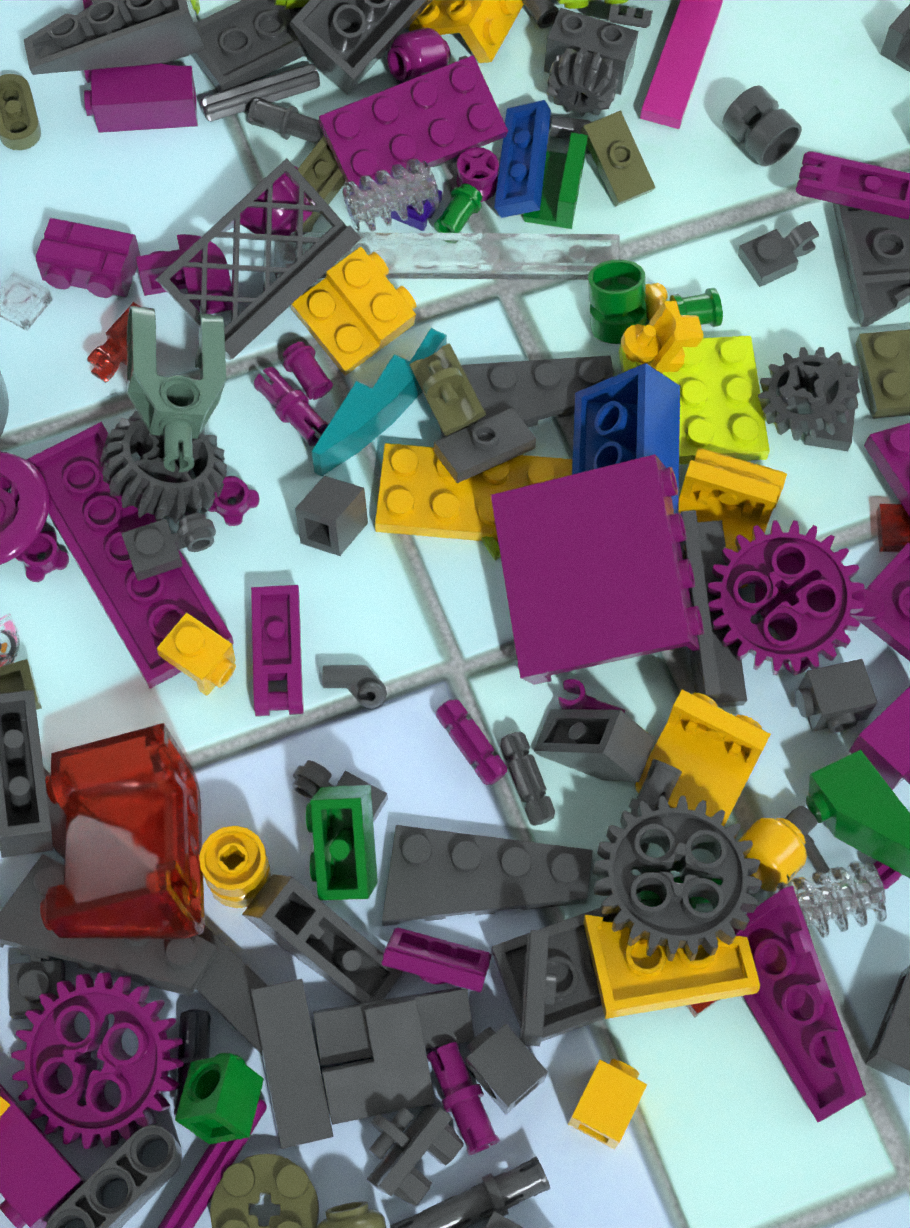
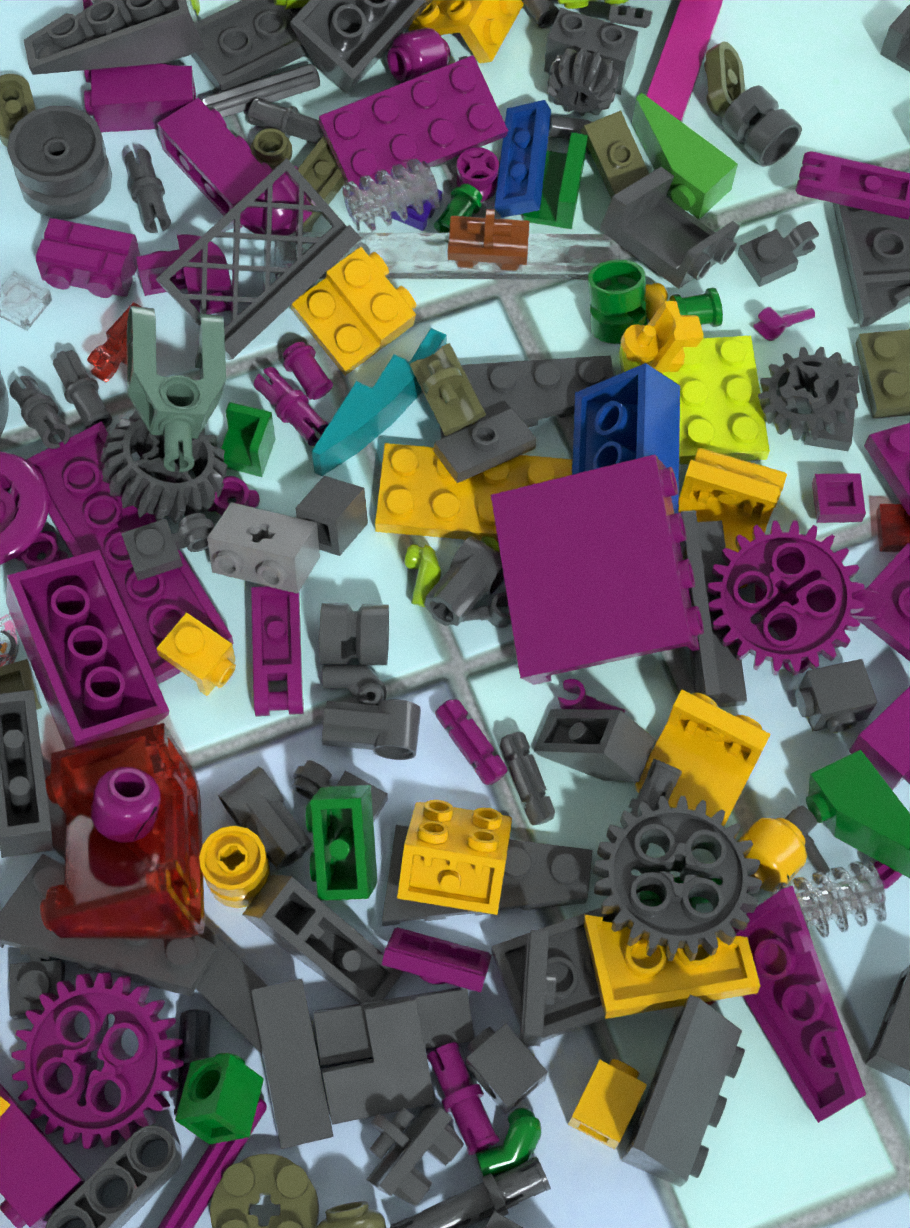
none -> magenta slope [6,550,170,766]
none -> dark grey wheel [7,106,112,219]
none -> dark grey pin [9,376,71,449]
none -> dark grey axle [52,350,113,429]
none -> magenta head [91,767,161,843]
none -> dark grey pin [124,149,171,233]
none -> magenta brick [157,98,273,228]
none -> light grey brick [207,502,320,594]
none -> dark grey piece [218,766,312,870]
none -> green panel [221,402,276,477]
none -> olive plate [250,128,293,170]
none -> dark grey wheel [319,603,389,665]
none -> dark grey piece [322,699,421,760]
none -> yellow bracket [397,800,512,915]
none -> lime arm [404,544,441,608]
none -> dark grey piece [424,536,504,626]
none -> dark orange hips [448,209,530,271]
none -> dark grey hand [461,592,511,628]
none -> green arm [475,1107,541,1177]
none -> dark grey panel [599,167,740,289]
none -> dark grey slope [622,994,745,1187]
none -> bright green slope [632,92,738,219]
none -> olive plate [704,41,745,118]
none -> magenta hand [753,307,815,341]
none -> magenta plate [812,473,866,523]

